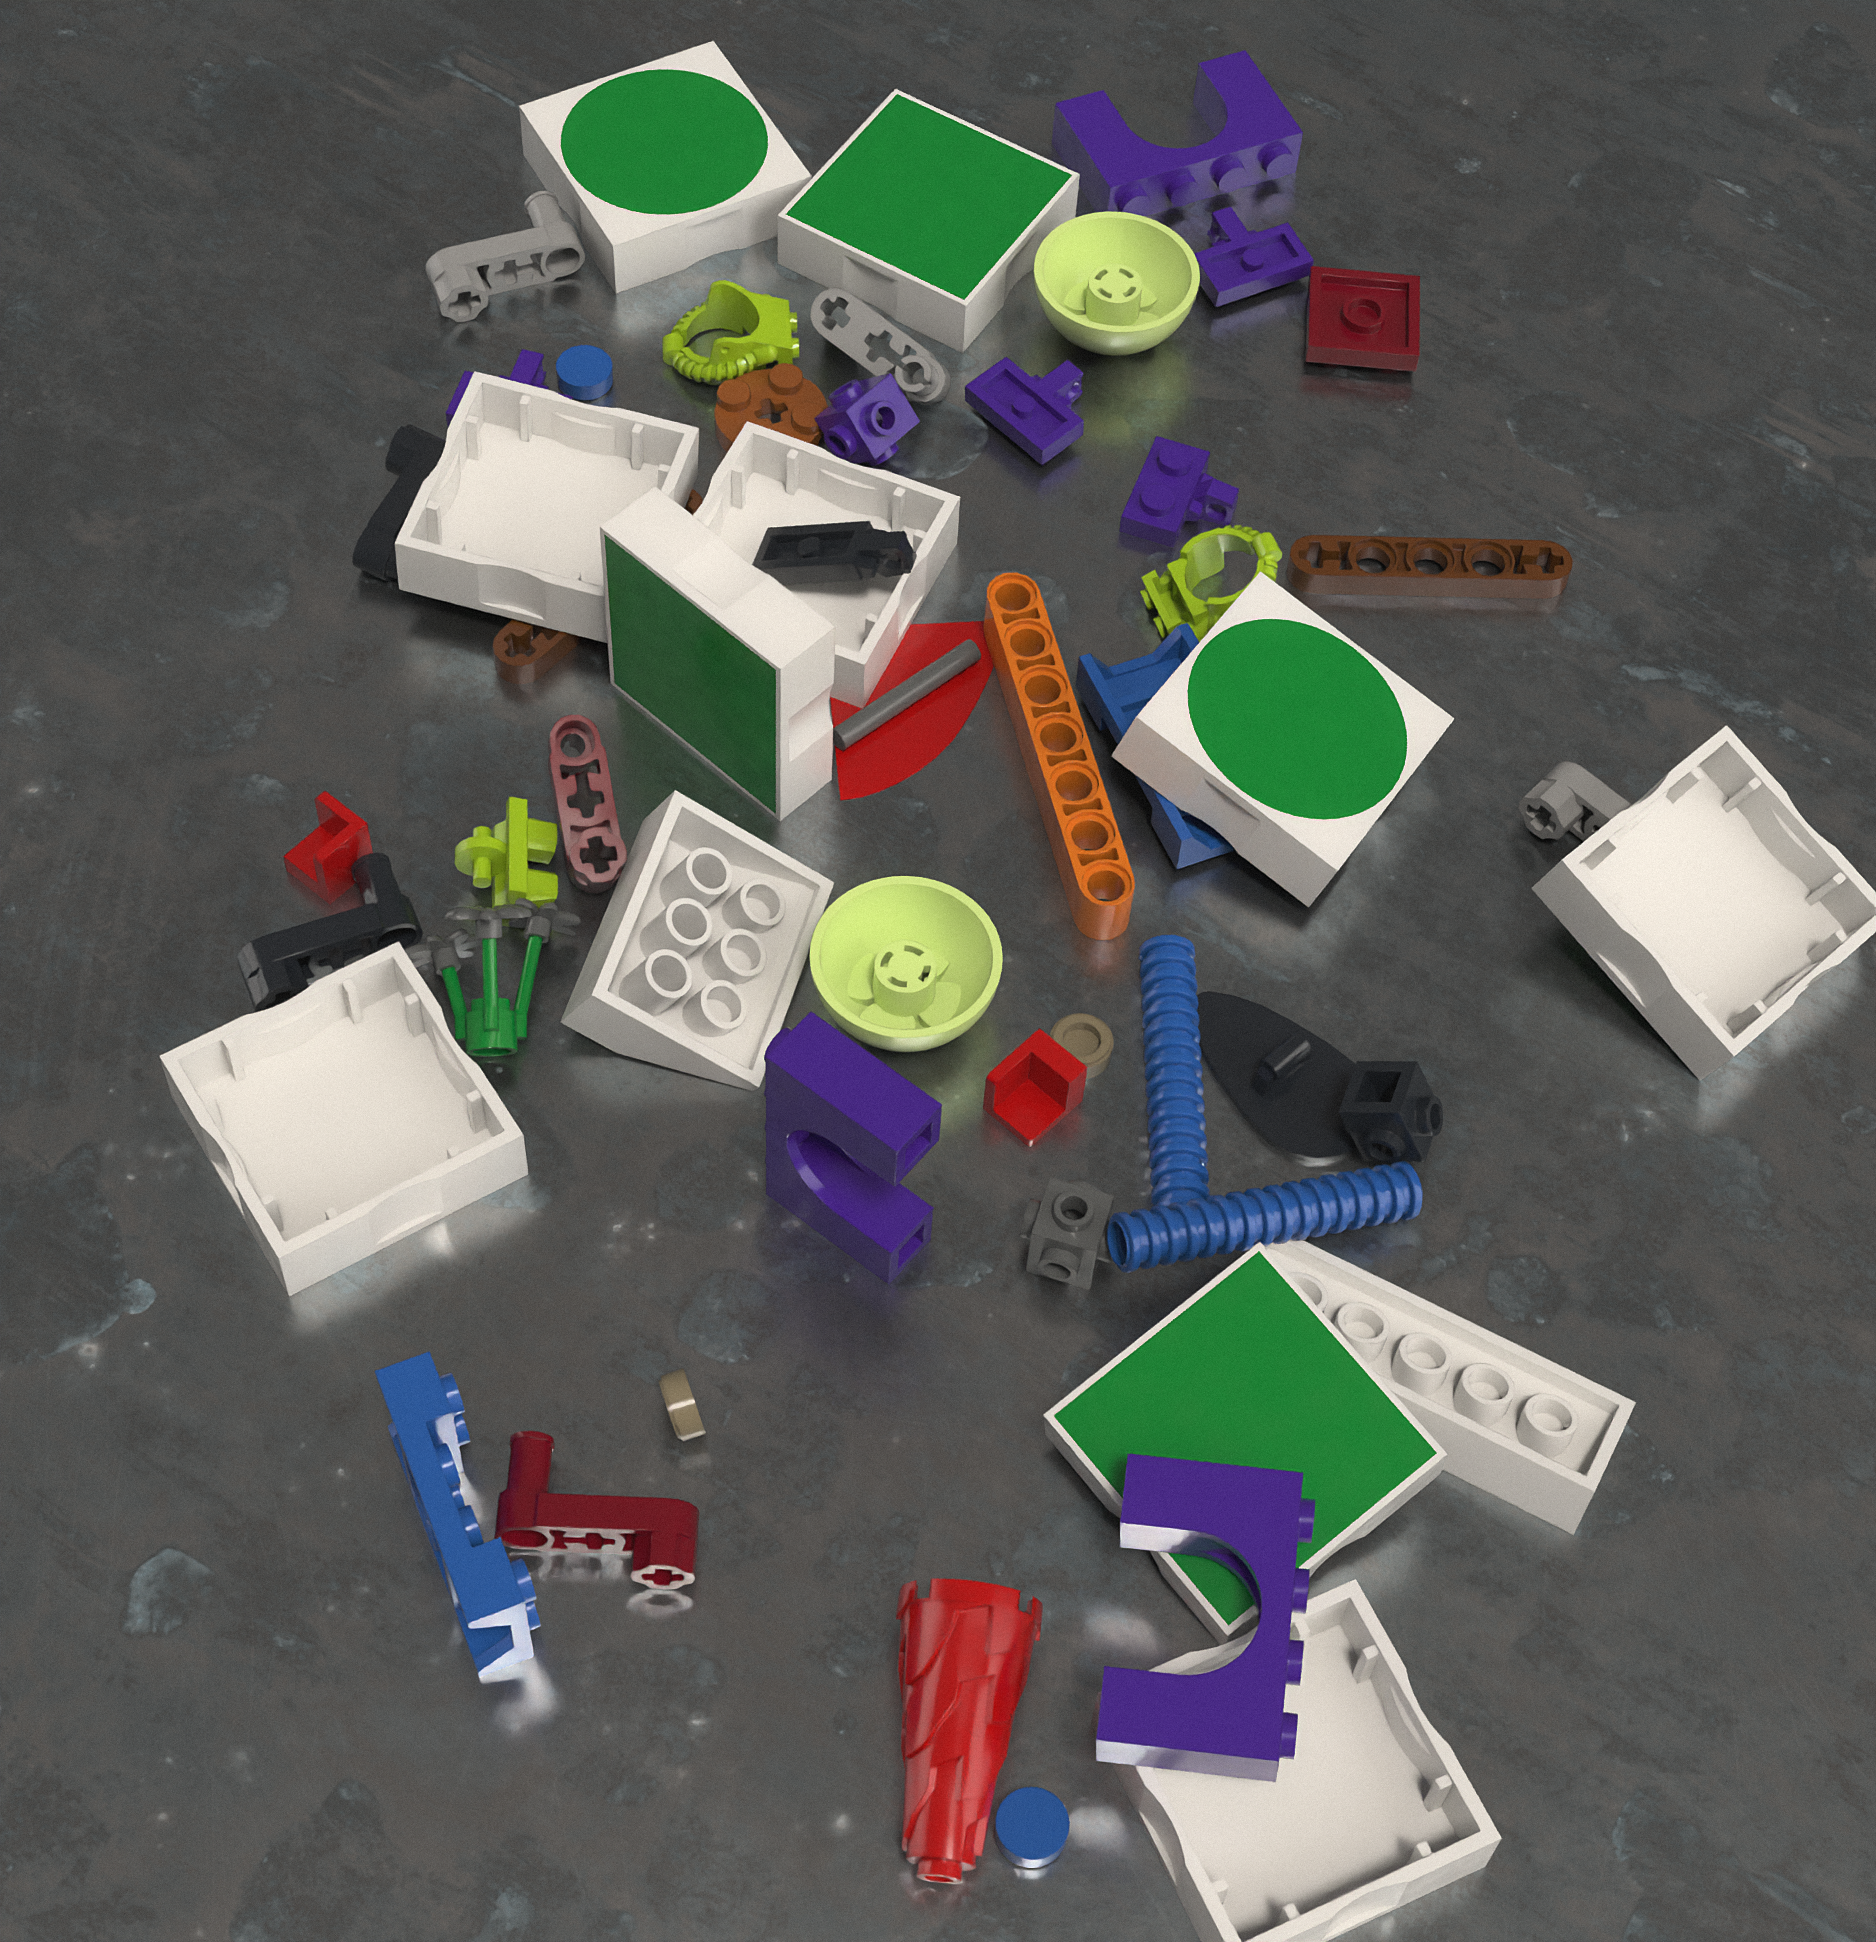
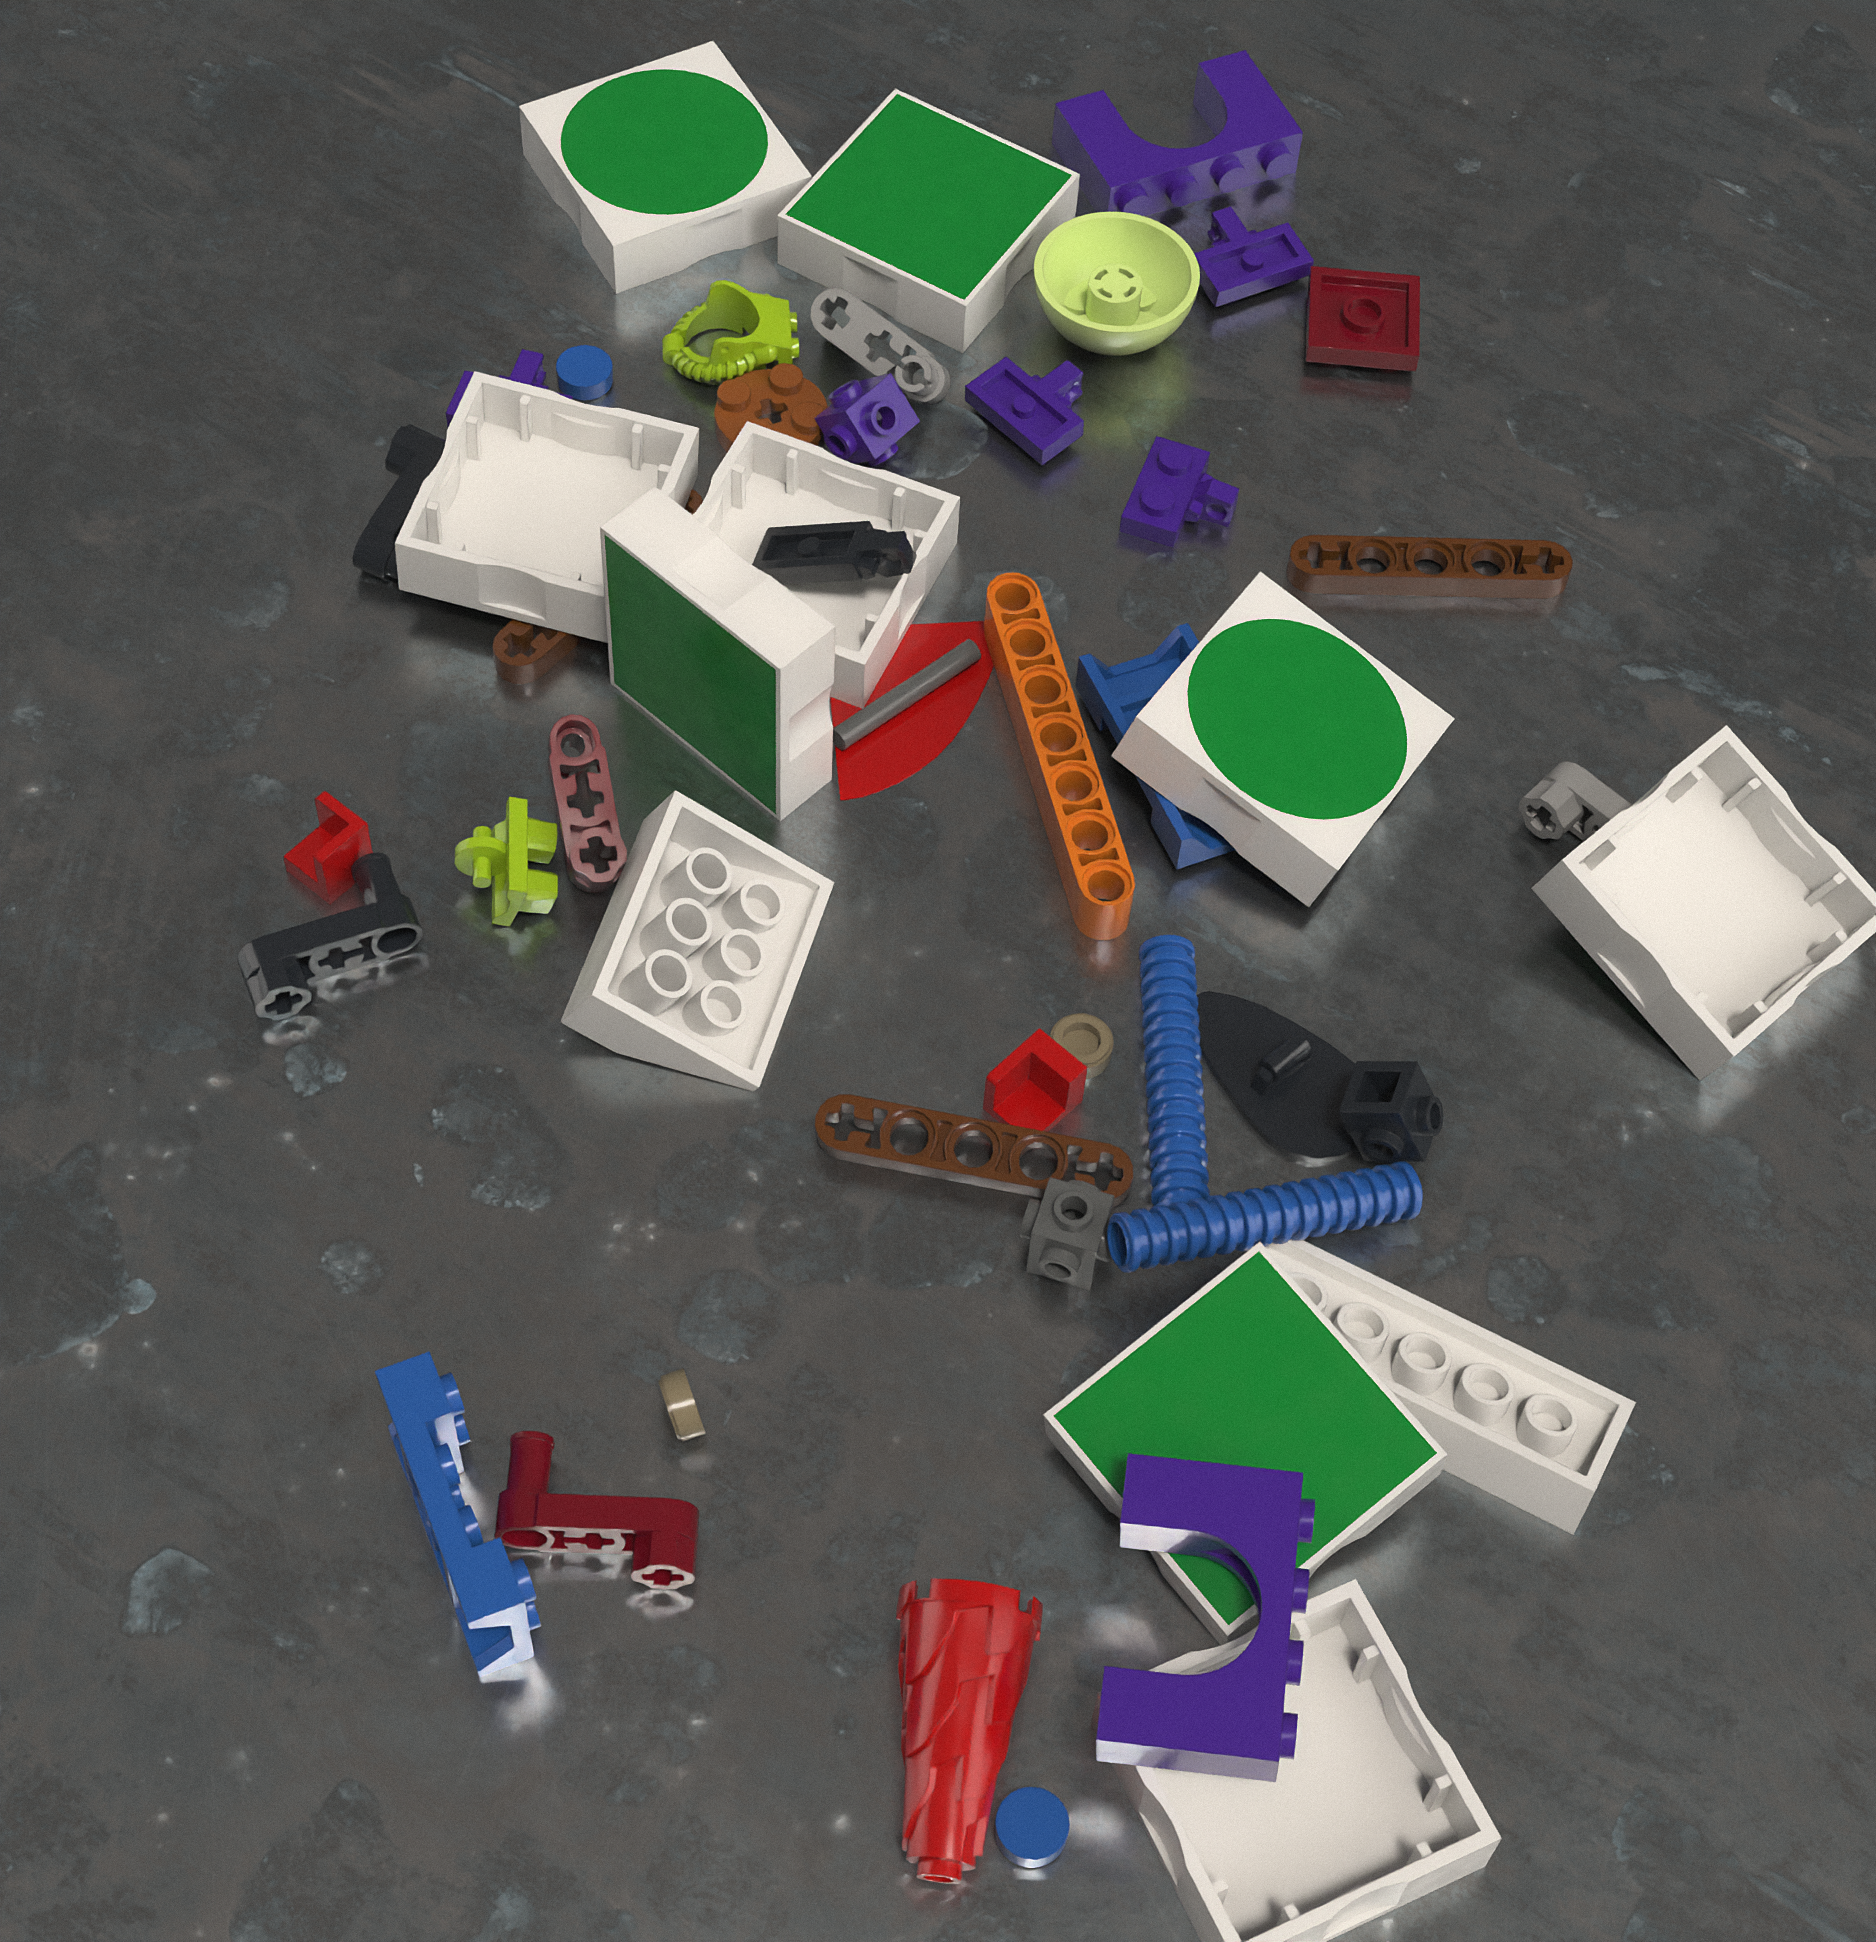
white tile [160,941,528,1296] -> none
plant [404,897,580,1057] -> none
light grey beam [425,190,585,322] -> none
dark purple arch [764,1011,942,1285] -> none
yellowish green piece [810,876,1003,1052] -> none
lime piece [1139,525,1282,642] -> none
none -> reddish brown beam [815,1094,1133,1207]

